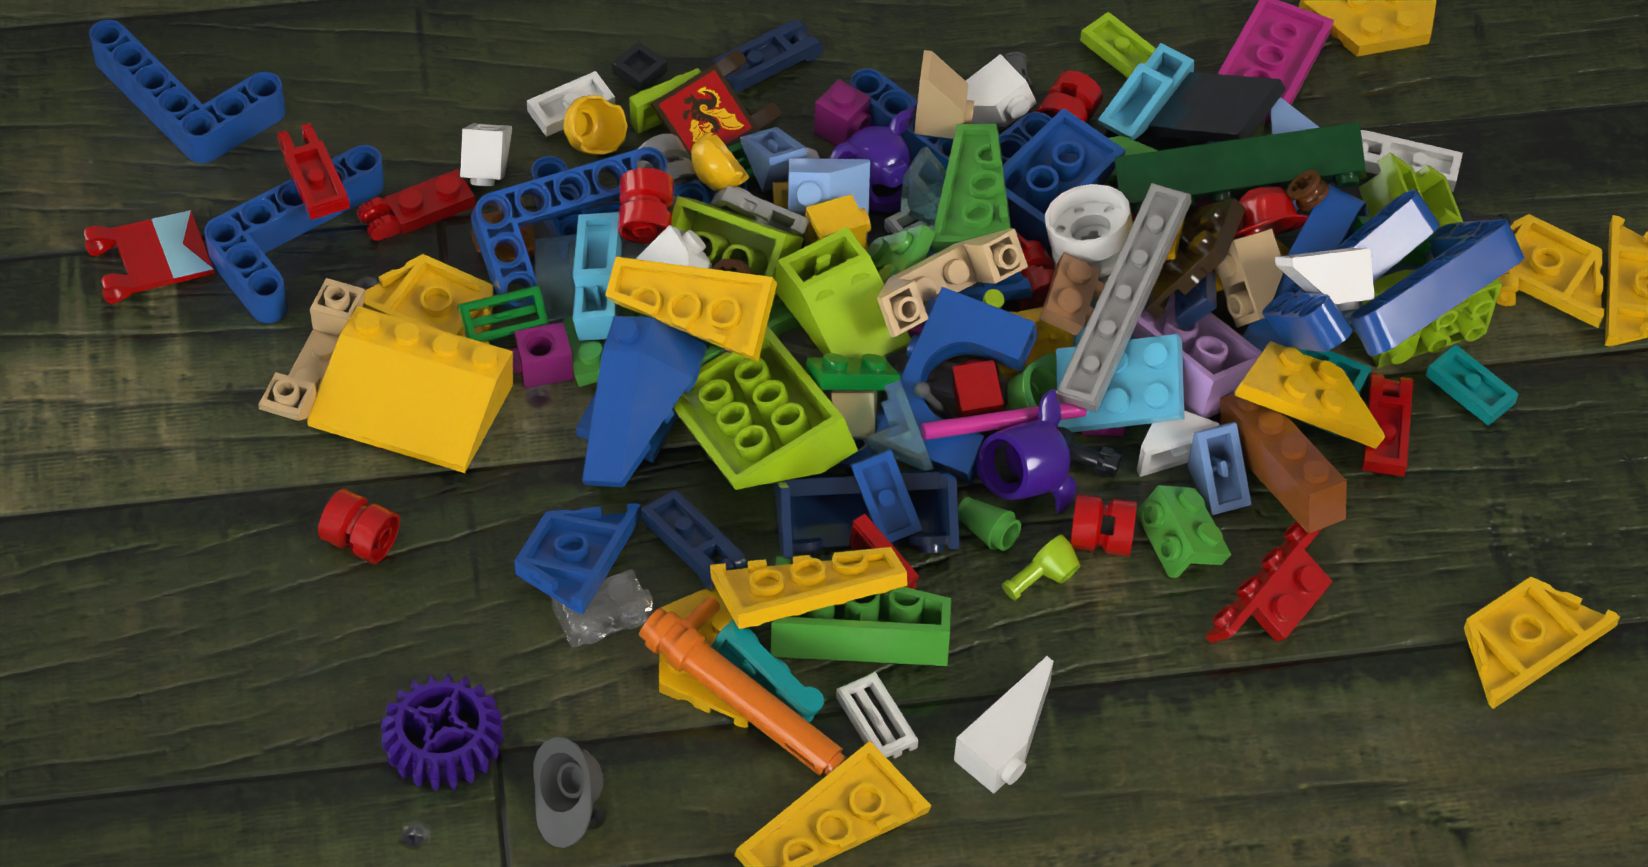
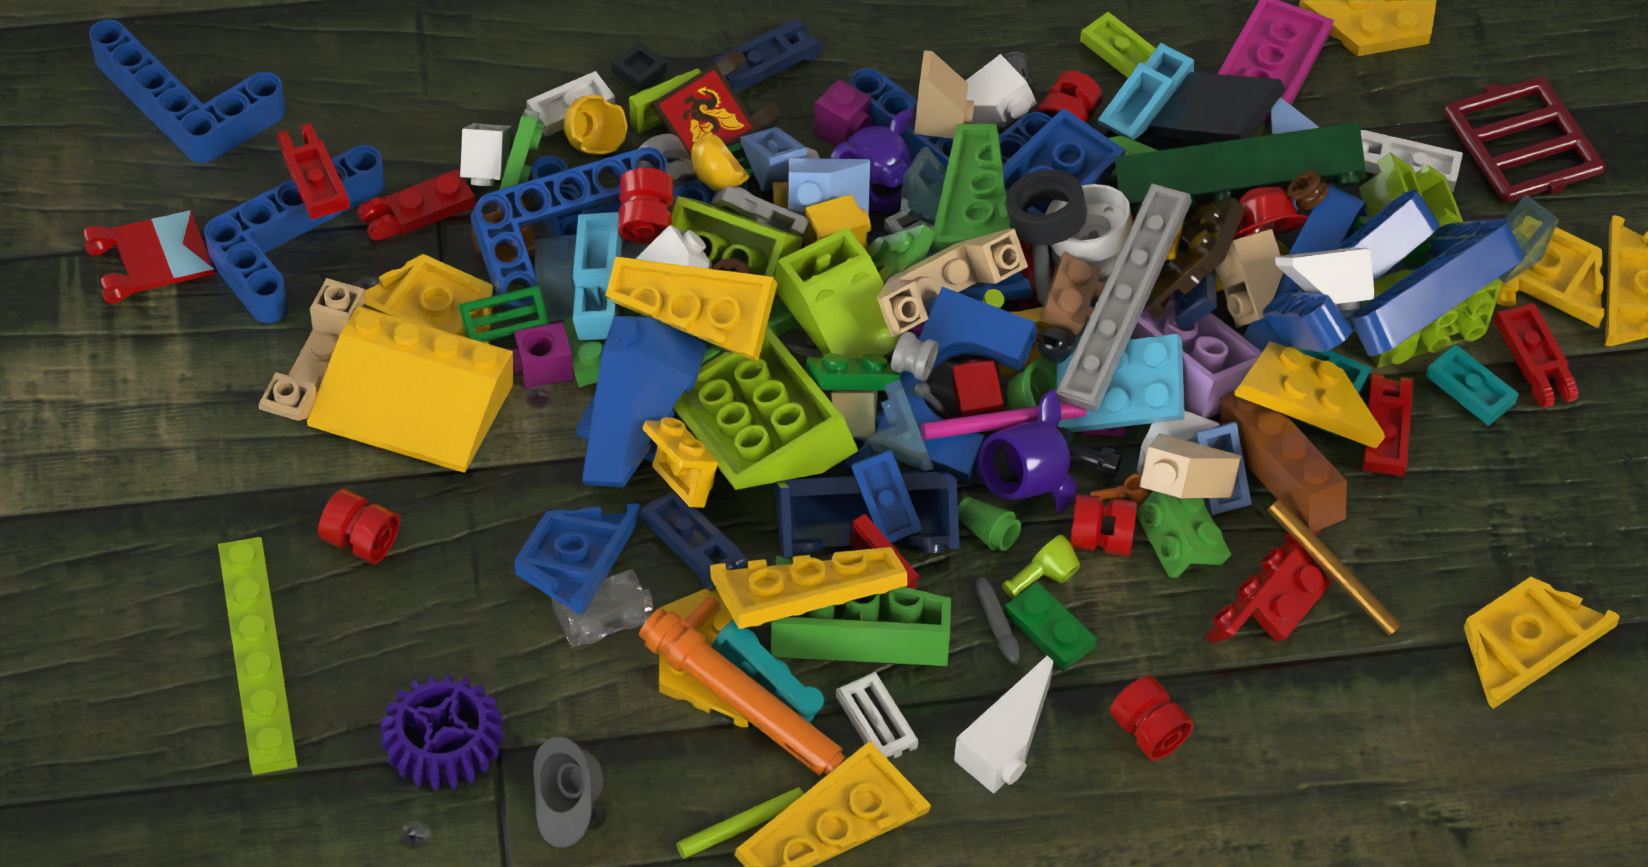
none -> lime plate [218,537,298,775]
none -> bright green plate [499,108,545,190]
none -> yellow bracket [643,417,718,508]
none -> lime bar [676,787,804,859]
none -> light grey wheel [891,331,939,382]
none -> dark grey piece [975,576,1020,665]
none -> green plate [1004,582,1097,672]
none -> black tyre [1005,170,1087,245]
none -> dark grey piece [1032,244,1052,306]
none -> black hinge [1036,327,1073,364]
none -> orange hand [1090,474,1150,507]
none -> red wheel [1110,676,1194,761]
none -> tan slope [1139,433,1242,498]
none -> pearl gold bar [1267,498,1402,636]
none -> dark red bar [1444,76,1605,203]
none -> red hinge [1494,303,1578,408]
none -> clear light blue slope [1498,194,1559,283]

